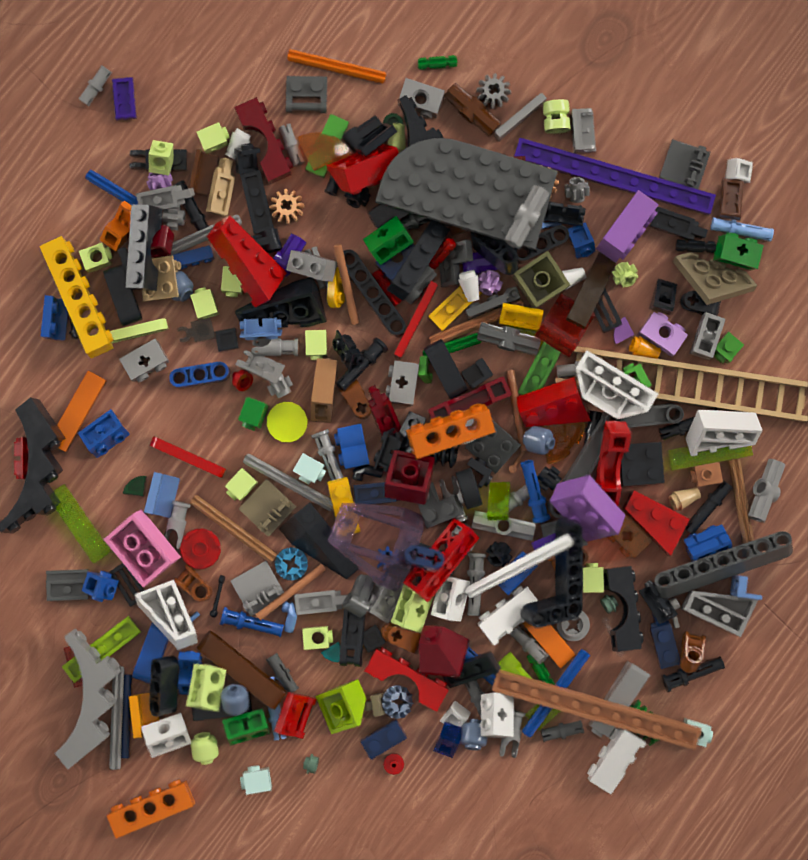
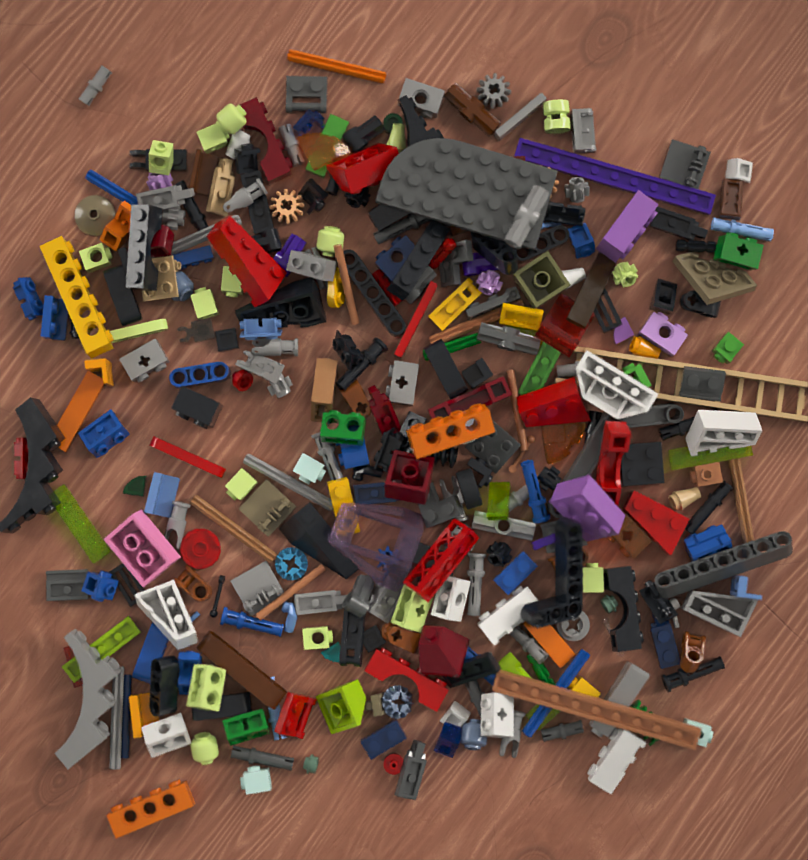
dark purple plate [112,77,137,121] -> none
sand blue head [221,684,249,716] -> none
green brick [238,397,269,431] -> none
dark grey pin [266,653,299,693] -> none
neon yellow tile [267,402,308,443] -> none
yellowish green brick [305,330,327,360] -> none
black tile [354,123,397,156] -> none
green brick [363,216,414,265] -> none
dark blue beam [404,545,444,571] -> none
green axle [418,55,458,70] -> none
bright green tile [418,356,432,384] -> none
white cone [458,270,480,302] -> none
white axle [465,535,573,598] -> none
sand blue head [523,426,555,455] -> none
light grey brick [689,312,726,360] -> none
light grey piece [748,459,785,523] -> none
none -> blue hinge [13,277,44,321]
none -> dark tan dish [75,195,116,236]
none -> light orange panel [84,358,114,387]
none -> black brick [172,386,224,429]
none -> yellowish green head [216,104,247,134]
none -> light grey piece [223,178,268,212]
none -> dark grey pin [231,745,294,771]
none -> clear blue bracket [293,109,325,136]
none -> black bracket [298,178,329,215]
none -> yellowish green head [316,226,345,257]
none -> green brick [320,410,366,446]
none -> dark grey hinge [394,740,427,800]
none -> yellow brick [568,676,601,698]
none -> dark grey plate [679,366,726,402]

